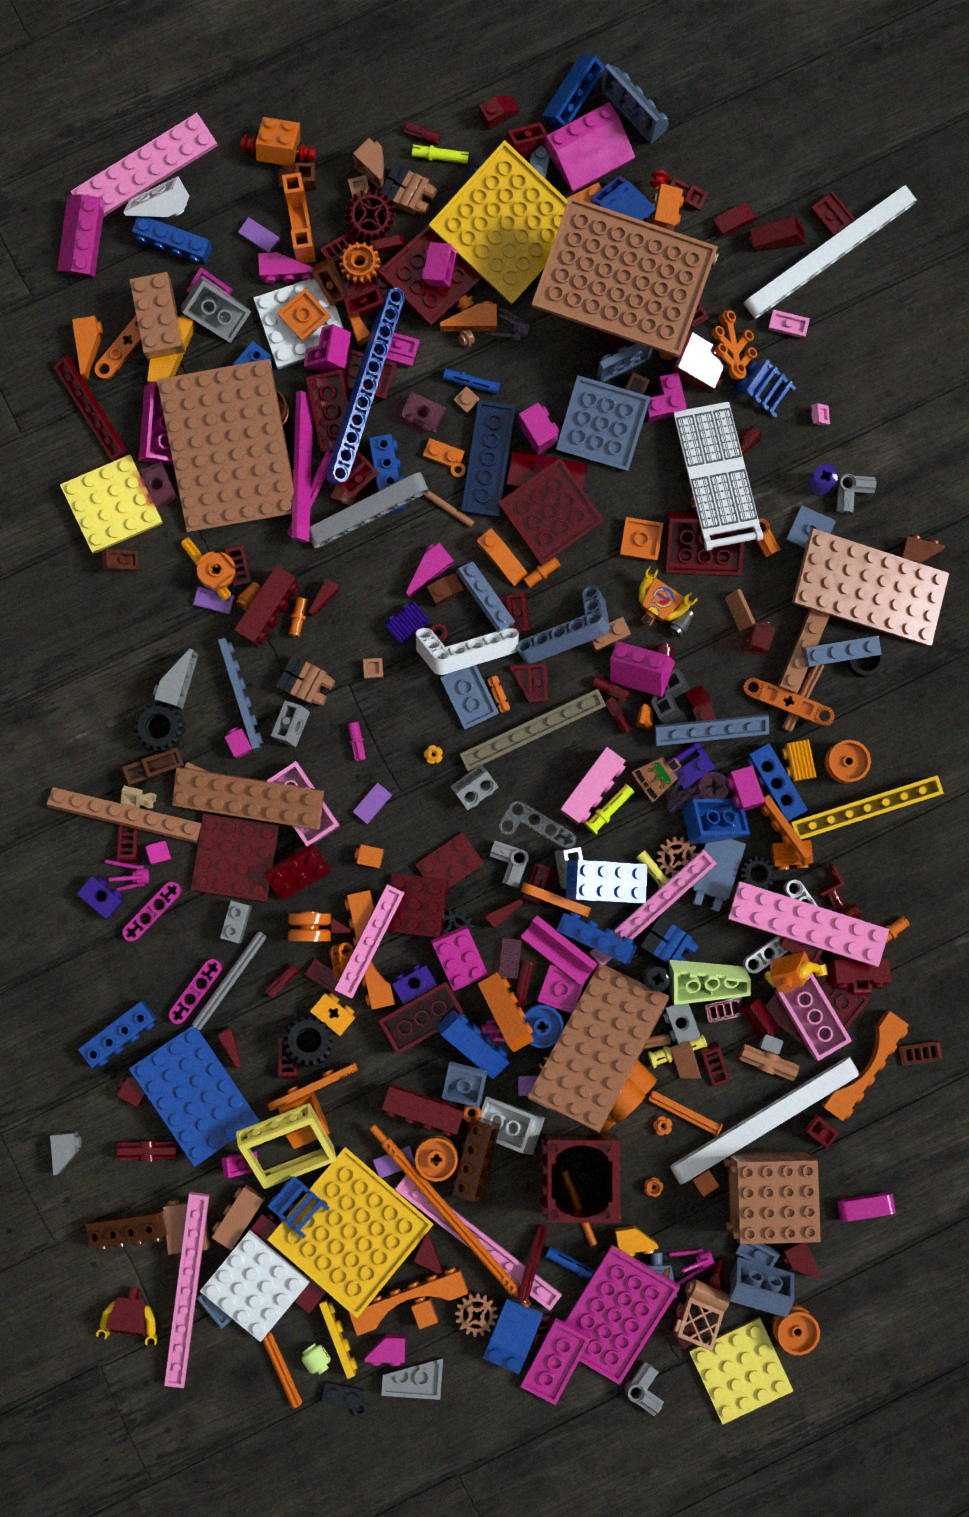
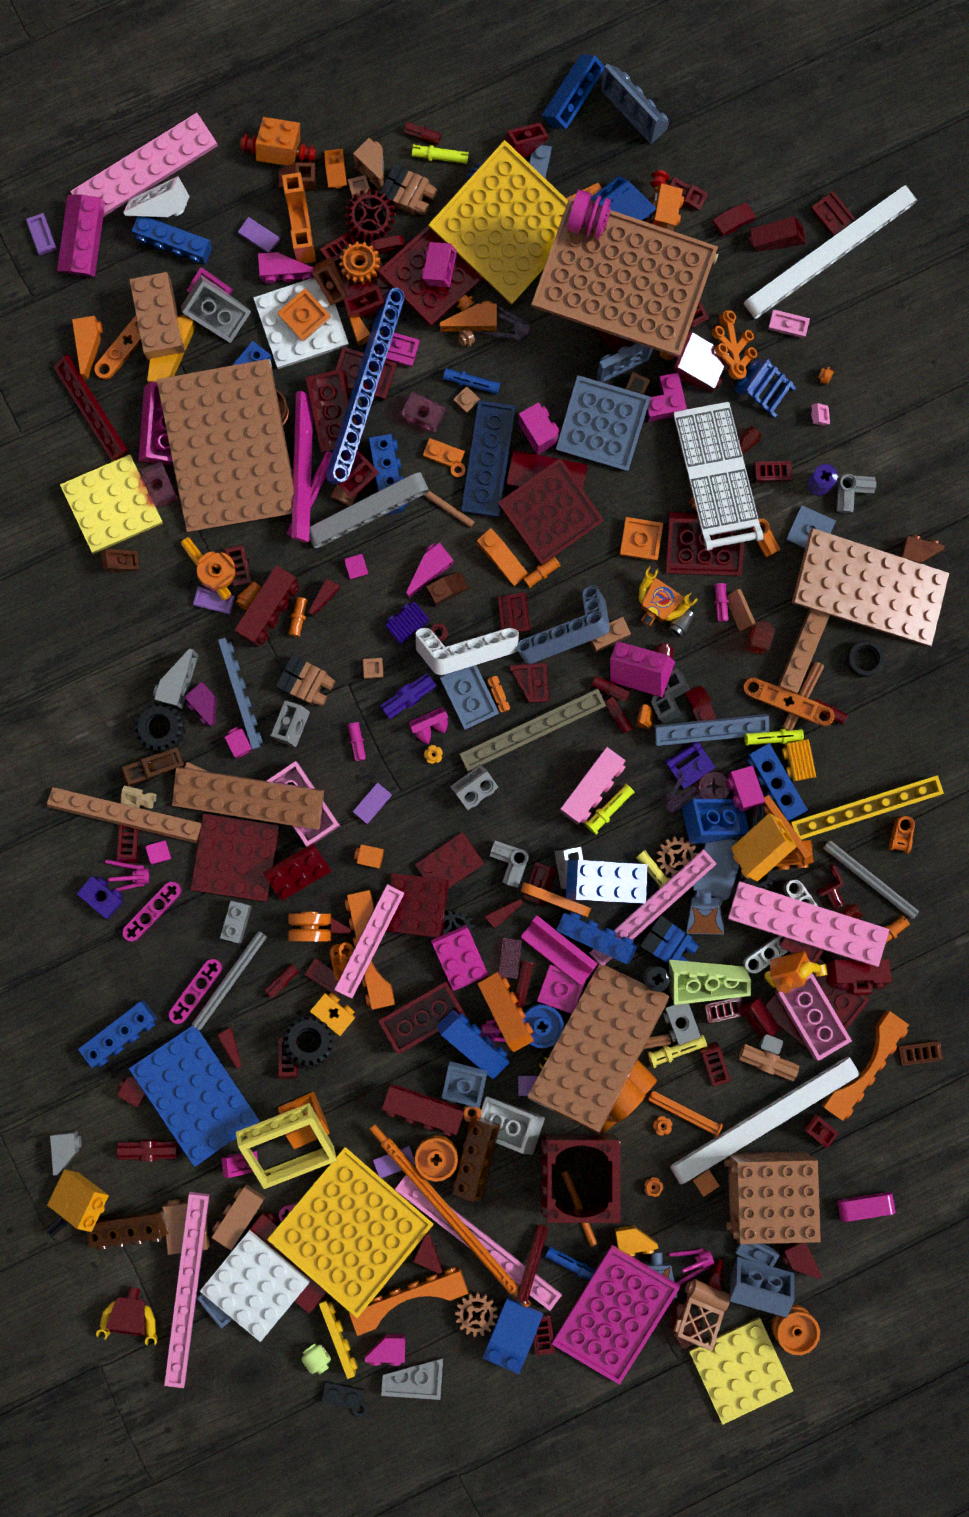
orange axle [263,1332,302,1408] -> none
orange piece [267,1063,358,1111] -> none
blue plate [268,1176,330,1239] -> none
dark pink brick [304,324,351,374] -> none
dark purple brick [392,964,438,1005] -> none
orange brick [411,1296,438,1330] -> none
sand blue plate [456,562,515,632] -> none
dark red slope [479,95,520,131] -> none
clear beam [499,801,576,849] -> none
dark pink plate [520,1318,591,1405] -> none
dark pink slope [543,102,635,193] -> none
light grey piece [624,1361,664,1416] -> none
torso [631,757,681,802] -> none
nougat slope [670,1041,701,1079] -> none
sand blue plate [804,636,882,667] -> none
orange wheel [824,740,871,784] -> none
none -> medium lavender tile [26,213,57,256]
none -> light orange piece [46,1169,109,1236]
none -> magenta slope [185,682,217,727]
none -> orange slope [324,149,347,188]
none -> dark pink slope [344,554,368,579]
none -> dark purple piece [380,673,437,719]
none -> dark pink tile [408,706,448,744]
none -> dark pink wheel [566,189,611,240]
none -> torso [687,889,724,934]
none -> dark pink axle [714,583,729,622]
none -> light orange piece [731,805,797,882]
none -> neon yellow pin [744,729,804,745]
none -> dark red slope [753,461,793,483]
none -> dark red axle [813,698,848,725]
none -> orange plate [818,367,834,385]
none -> light grey axle [823,841,919,919]
none -> orange piece [889,816,915,854]

